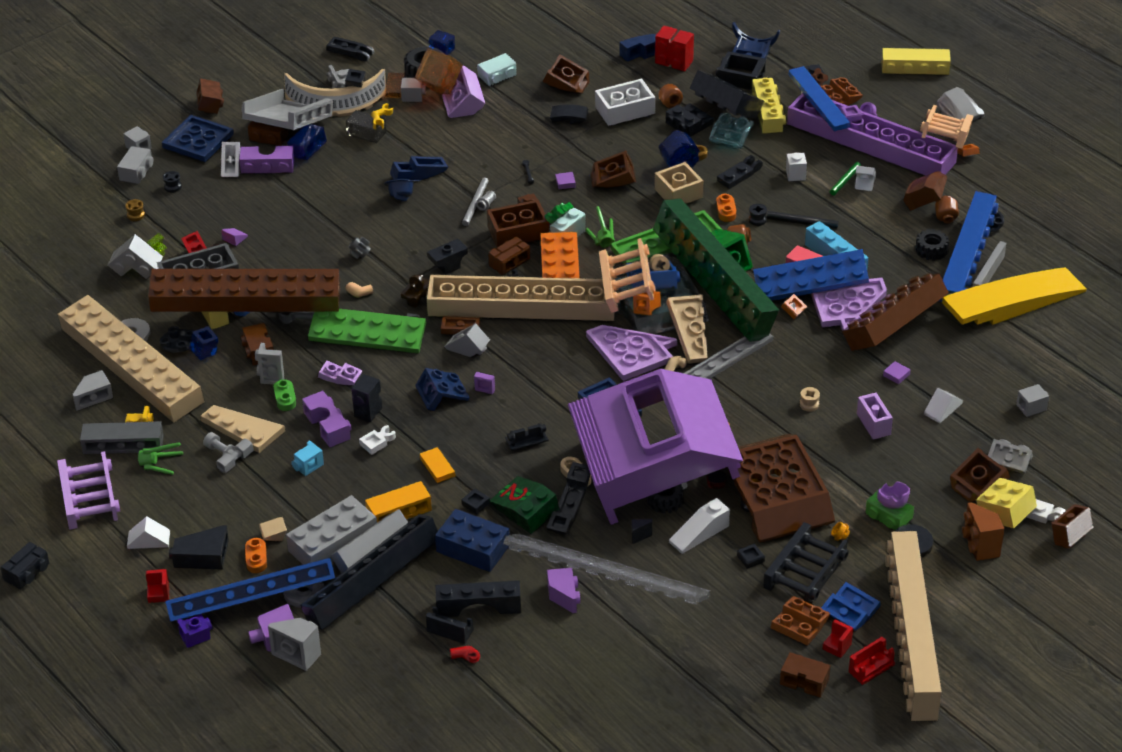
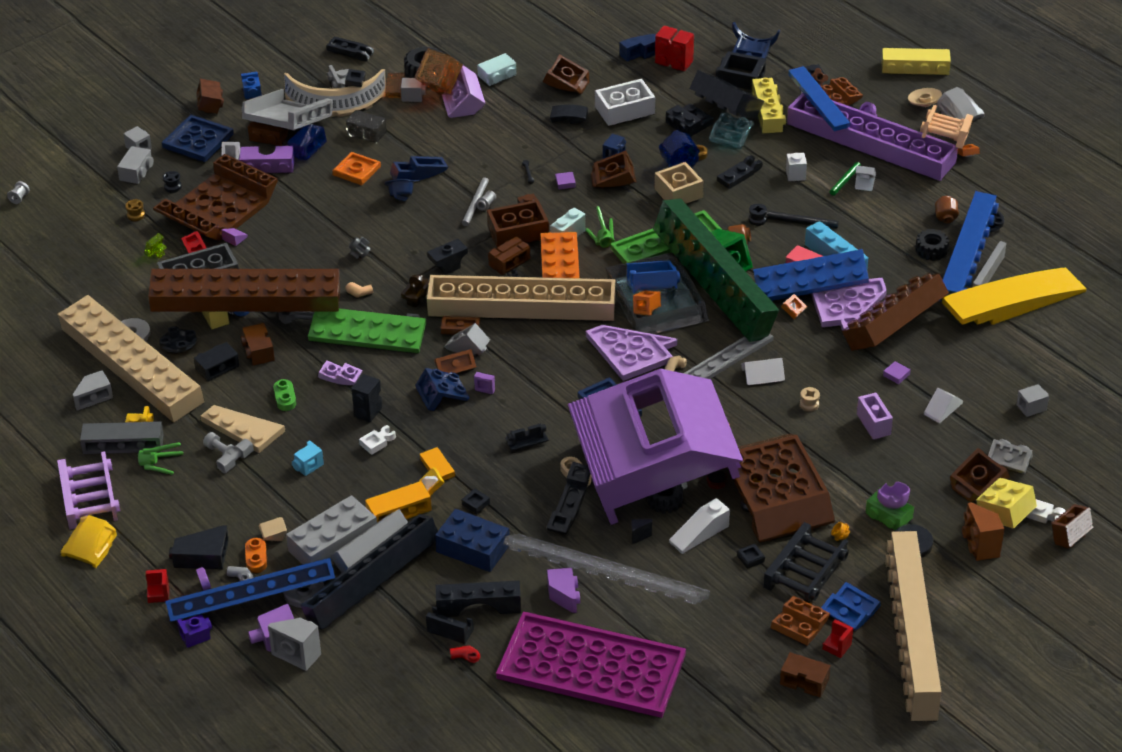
black brick [0,542,50,590] -> none
light grey brick [107,234,163,279] -> none
white slope [127,516,170,549] -> none
clear blue brick [190,326,219,360] -> none
light grey bracket [255,343,284,384] -> none
medium lavender arch [302,391,352,448] -> none
yellow arm [371,103,393,130] -> none
clear blue brick [428,30,455,57] -> none
dark green slope [490,476,560,534] -> none
green hinge [544,202,574,224] -> none
light nougat fence [599,238,656,313] -> none
tan wheel [649,254,670,271] -> none
dark orange head [659,84,683,108] -> none
tan wing [666,295,708,364] -> none
orange plate [716,194,736,222] -> none
medium lavender tile [840,105,862,122] -> none
red hinge [848,637,895,685] -> none
reddish brown slope [903,171,947,211] -> none
none -> light grey bush [7,181,30,204]
none -> yellow slope [61,515,117,568]
none -> reddish brown slope [153,154,278,241]
none -> black brick [193,342,239,382]
none -> medium lavender tile [196,567,212,591]
none -> light grey arm [227,566,253,581]
none -> blue brick [241,72,262,99]
none -> orange tile [332,152,381,185]
none -> yellow tile [419,467,445,496]
none -> dark orange plate [434,349,476,373]
none -> magenta plate [496,611,686,718]
none -> dark blue brick [603,134,626,159]
none -> white panel [741,358,785,385]
none -> tan dish [908,88,942,107]

